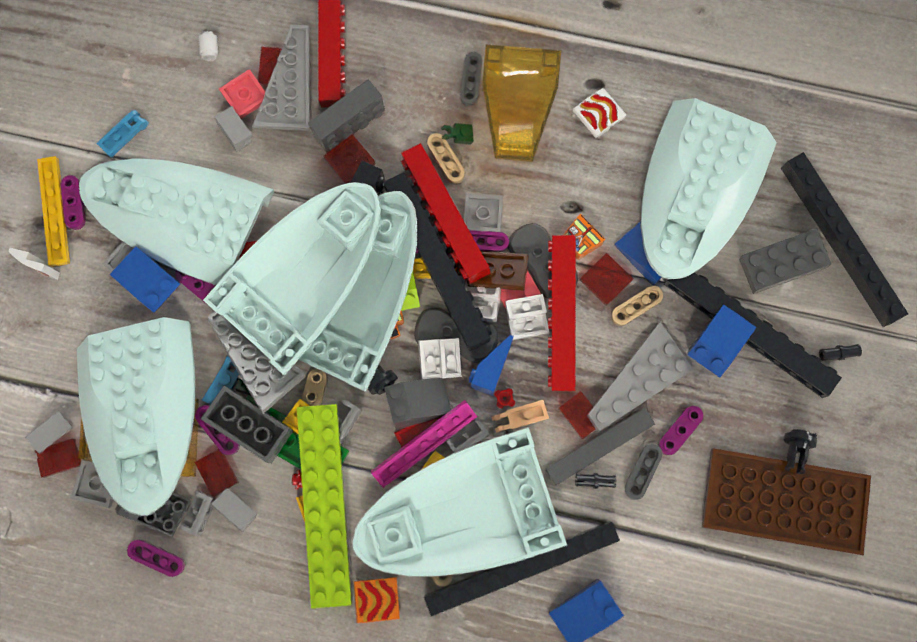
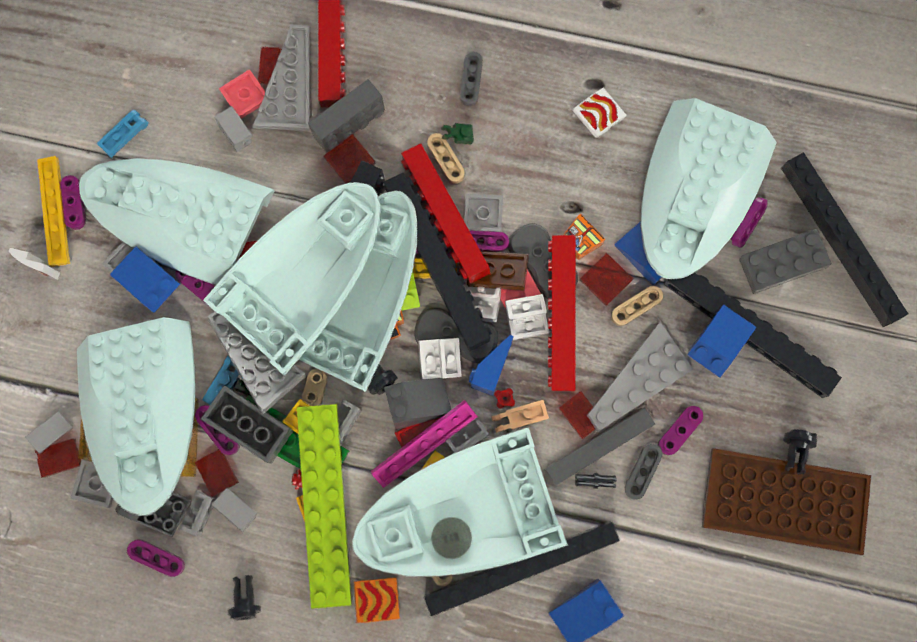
white brick [199,31,218,61] -> none
clear yellow windscreen [482,44,561,162] -> none
black pin [819,344,862,361] -> none
none -> black piece [228,575,261,621]
none -> clear smoke piece [431,517,472,559]
none -> magenta plate [730,197,768,248]

